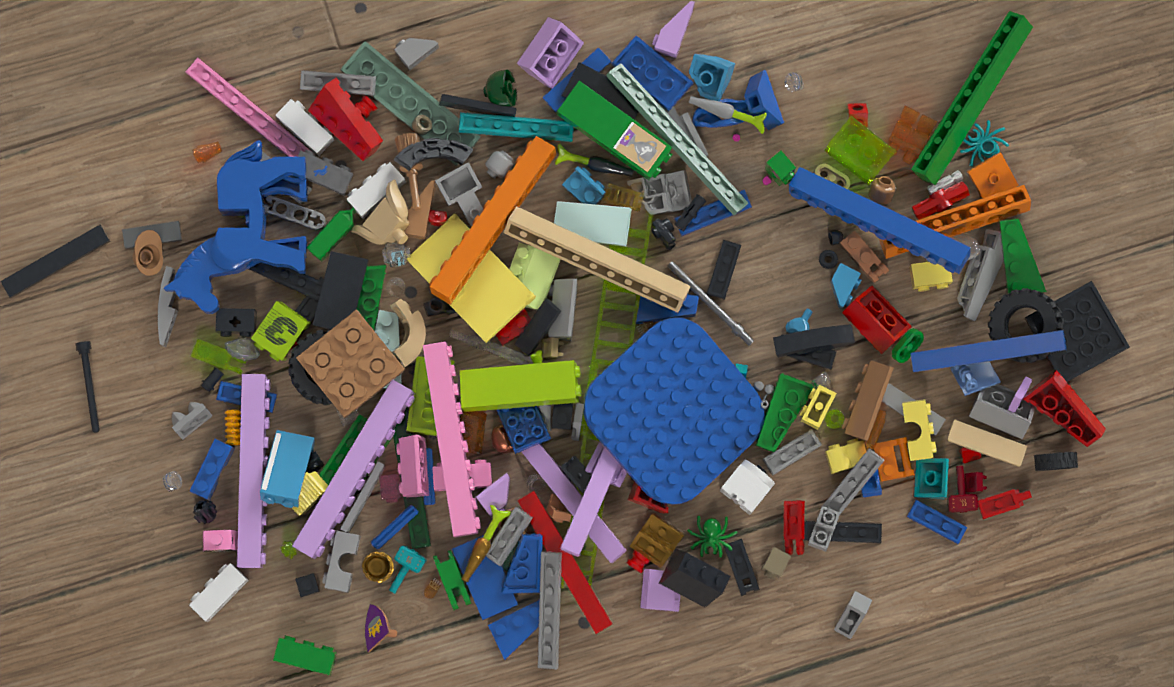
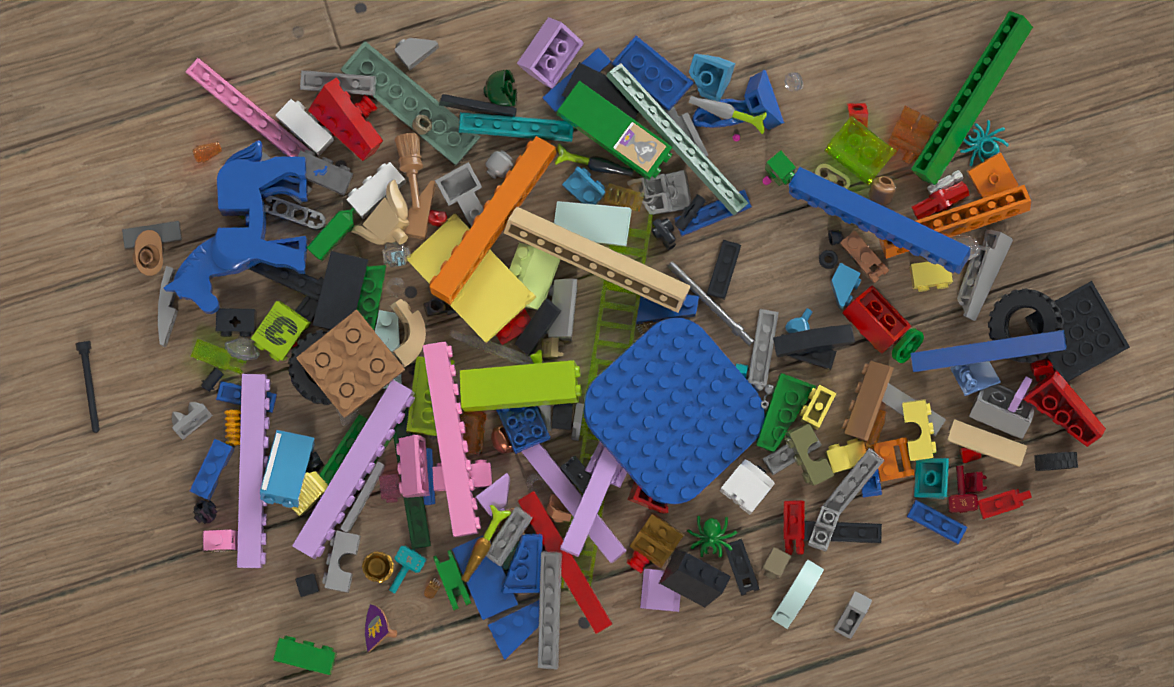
black tile [0,224,110,298] -> none
clear tile [163,471,182,492] -> none
white brick [189,563,249,622] -> none
clear neon green plate [280,541,297,560] -> none
blue axle [371,505,418,549] -> none
black tile [394,138,473,171] -> none
lavender slope [652,1,695,59] -> none
clear piece [811,371,831,389] -> none
clear neon green plate [825,409,844,429] -> none
green wing [999,218,1047,294] -> none
none -> light grey tile [748,309,779,388]
none -> light aqua arch [771,559,824,629]
none -> olive arch [785,423,834,486]
none -> red tile [1030,359,1053,382]

